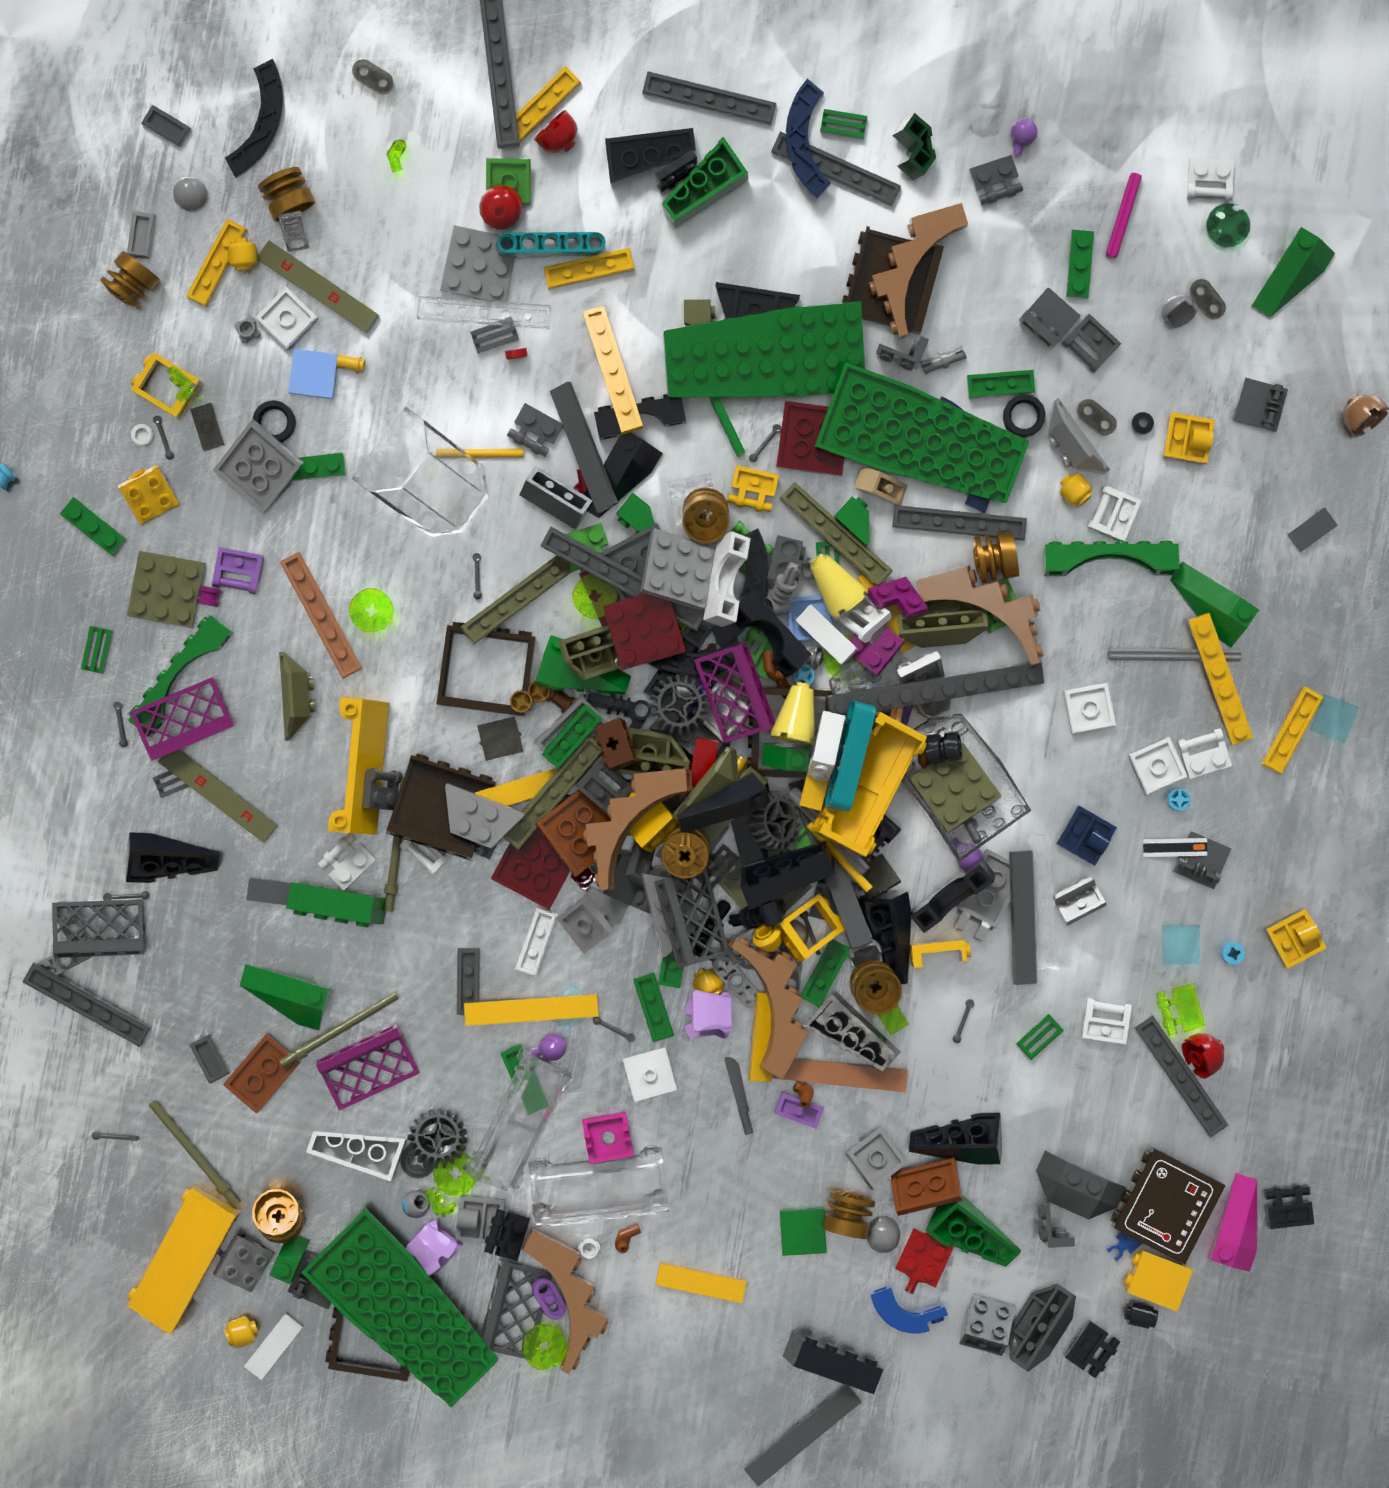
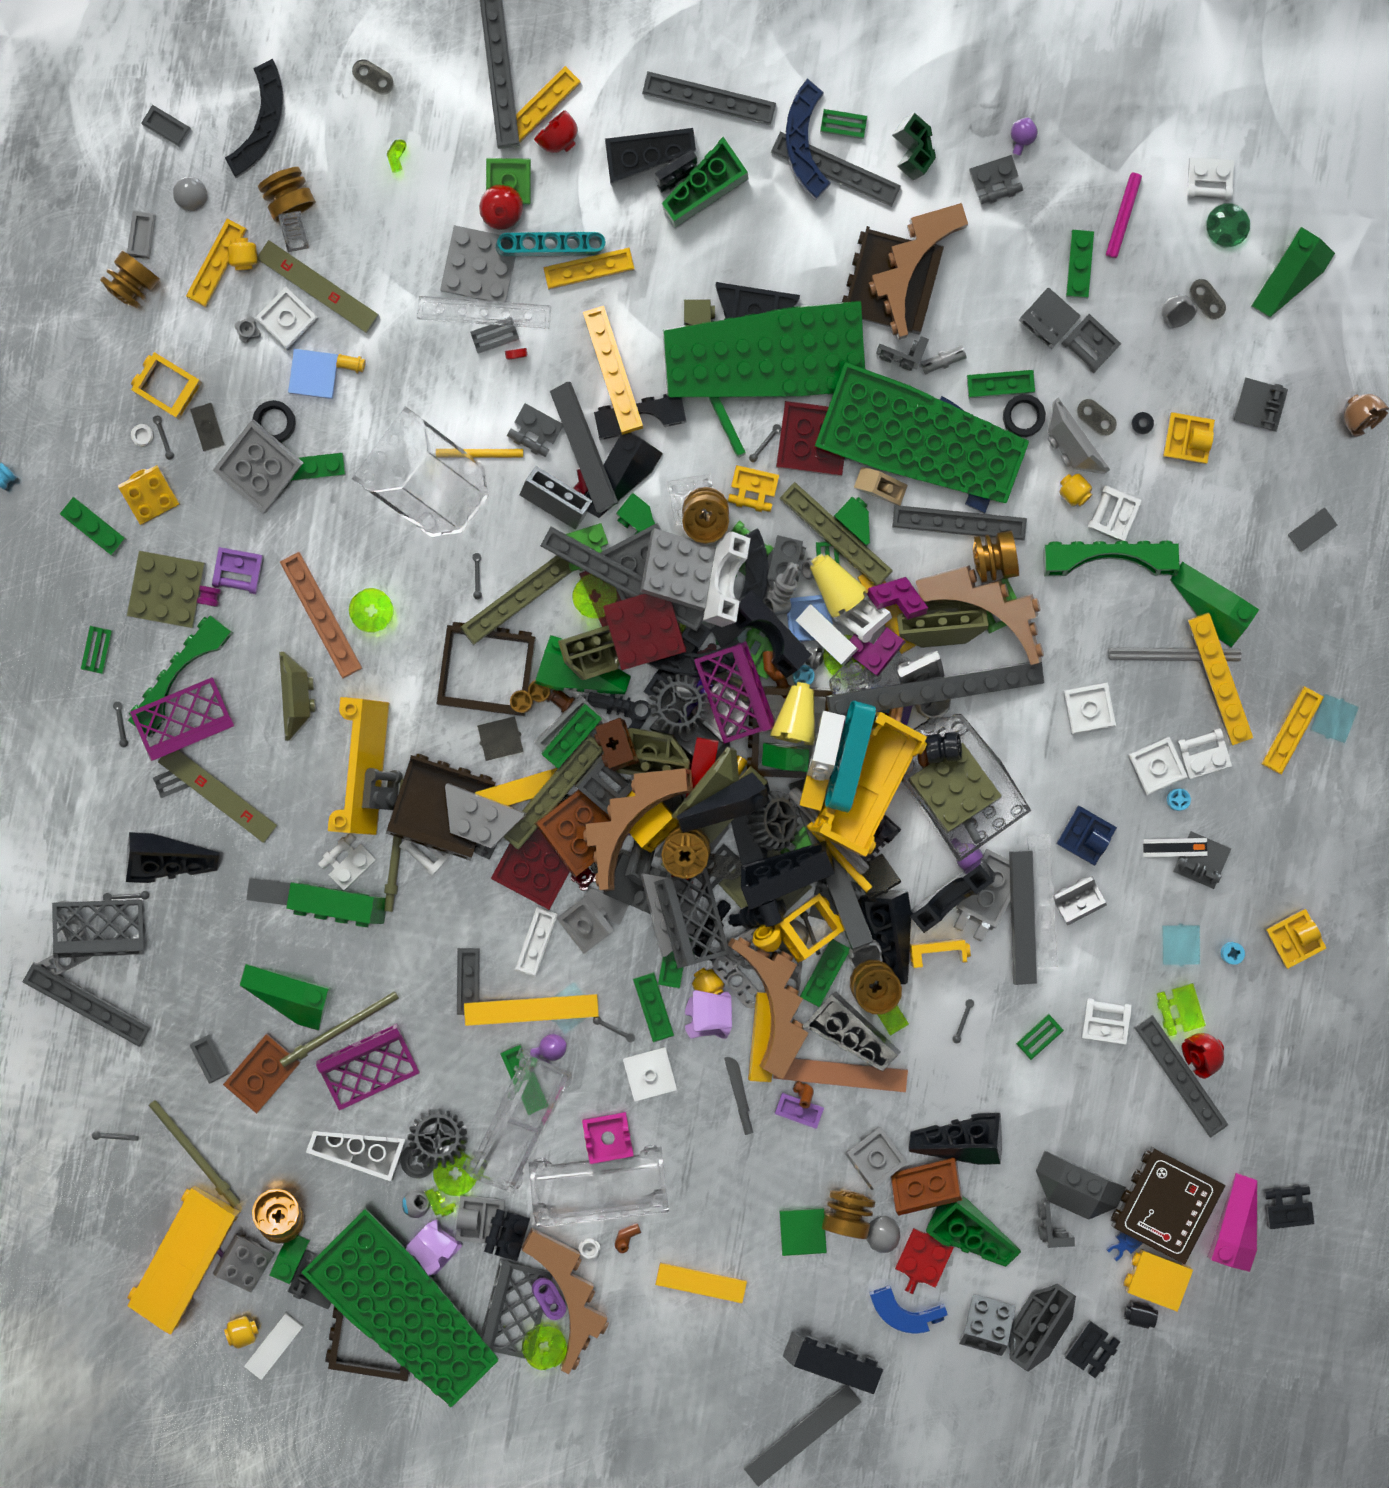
clear neon green bracket [167,365,196,401] -> none

